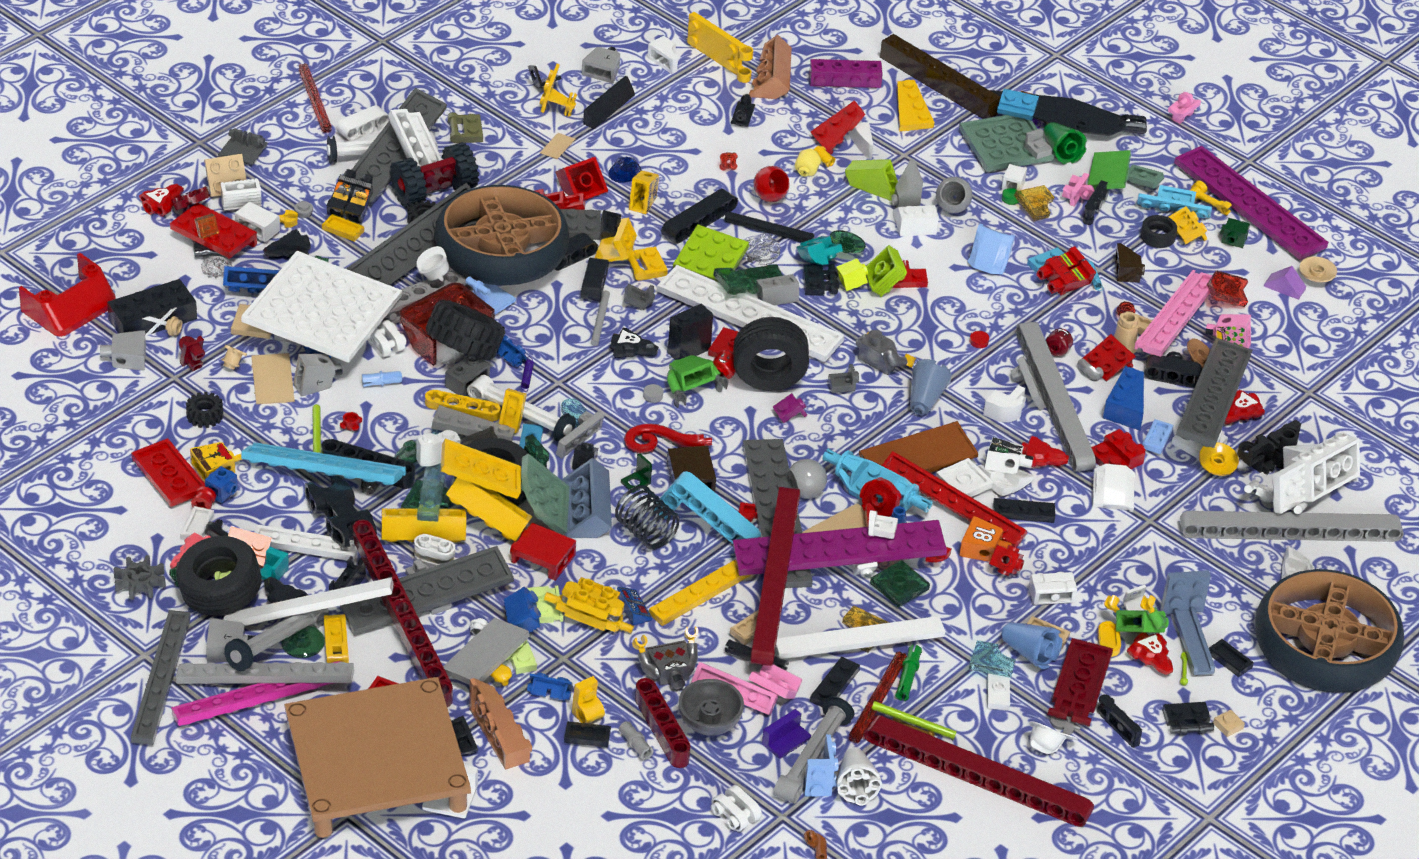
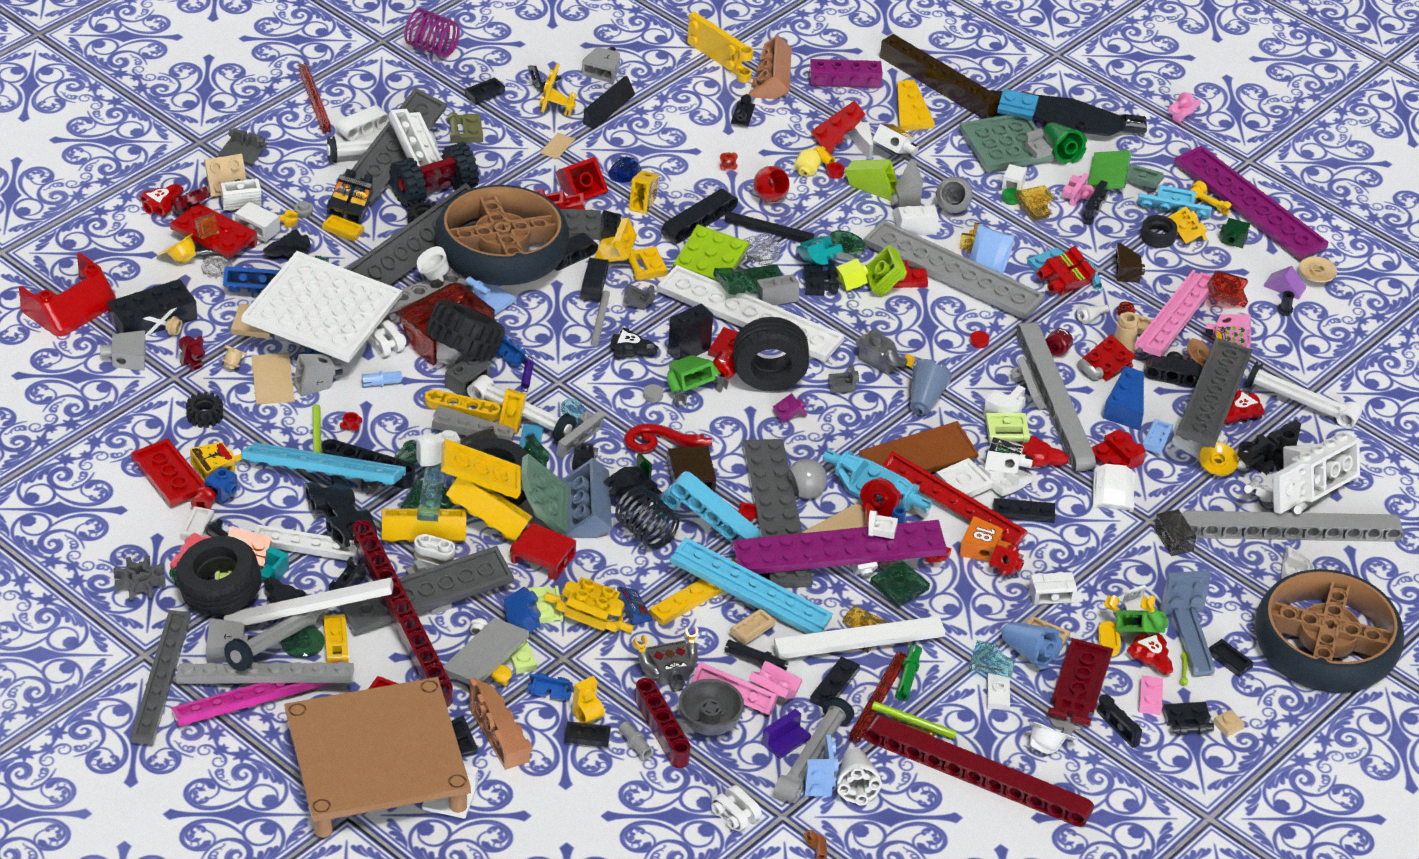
white arch [648,36,678,74] -> none
dark red beam [751,487,800,666] -> none
none -> yellow piece [157,233,196,263]
none -> magenta piece [404,8,460,58]
none -> black plate [465,77,505,104]
none -> black plate [604,466,662,506]
none -> medium azure plate [670,537,833,634]
none -> red tile [826,162,845,179]
none -> light grey plate [863,220,1045,320]
none -> white torso [873,124,919,155]
none -> clear yellow bracket [960,222,982,251]
none -> yellowish green plate [985,413,1030,444]
none -> white cone [1077,305,1109,324]
none -> bright pink plate [1139,675,1163,715]
none -> clear smoke panel [1154,509,1197,556]
none -> white piece [1246,361,1362,429]
none -> black pin [1278,291,1295,316]

